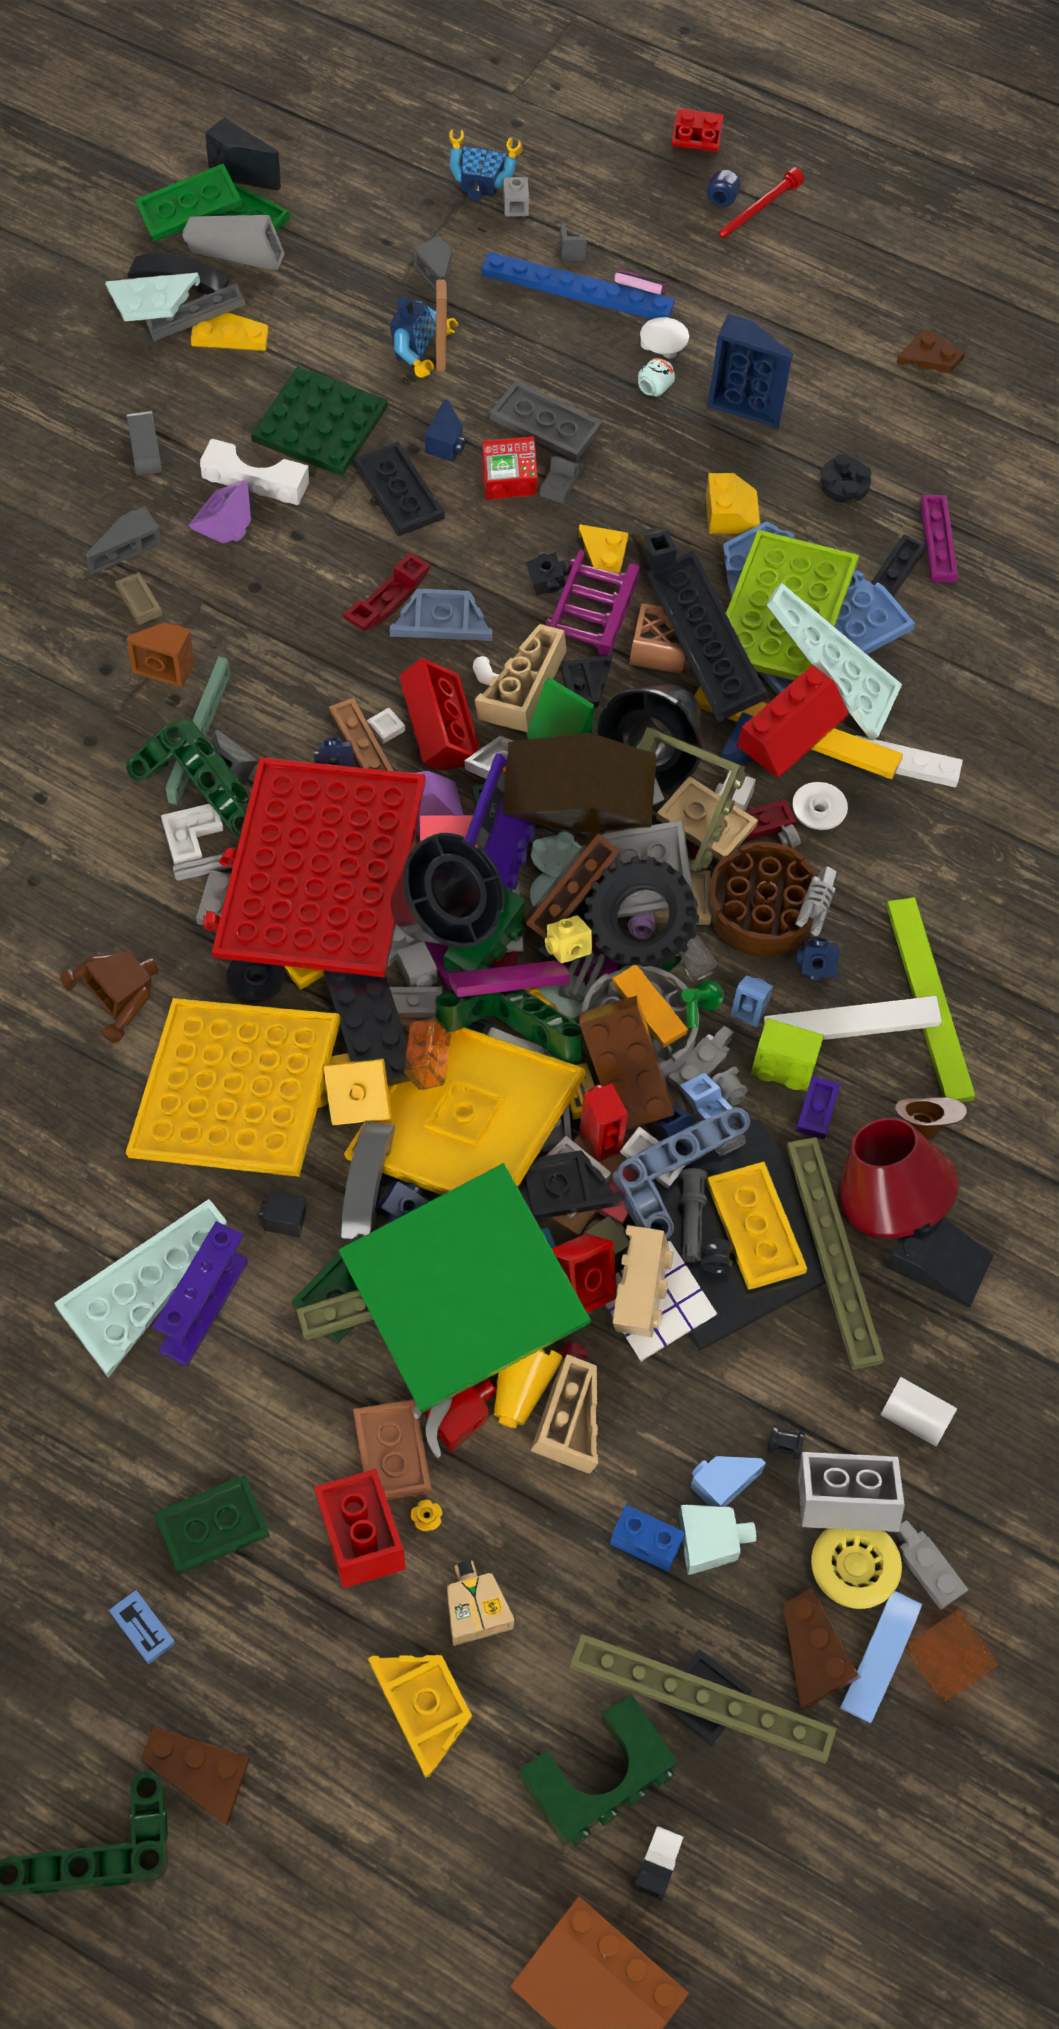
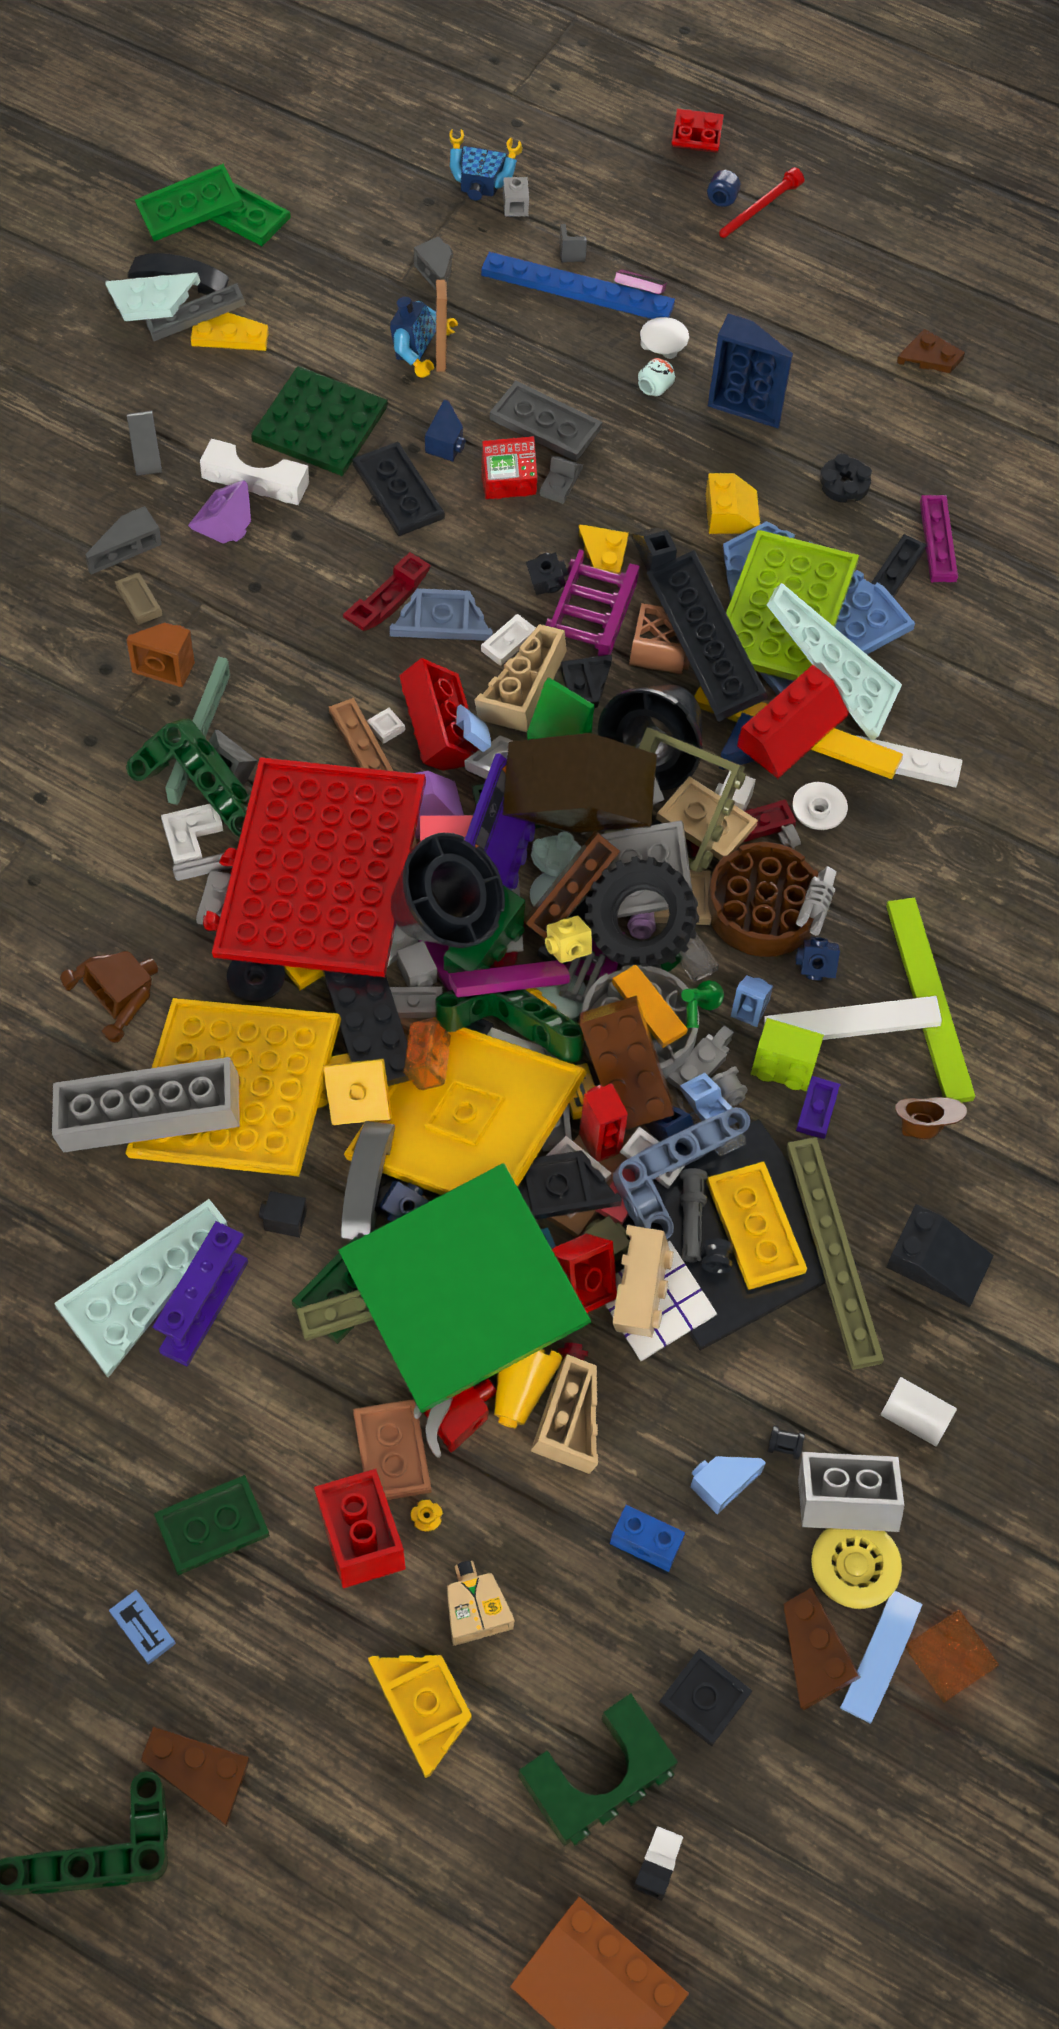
light grey slope [182,215,285,270] -> none
black slope [205,117,281,191] -> none
dark blue brick [314,738,354,767] -> none
white arm [473,656,499,685] -> none
olive plate [570,1633,837,1763] -> none
light aqua torso [678,1505,756,1575] -> none
dark red cone [838,1118,959,1238] -> none
light grey hinge [894,1520,969,1610] -> none
none -> light grey brick [52,1057,240,1152]
none -> light blue slope [456,704,491,752]
none -> white plate [481,614,536,666]

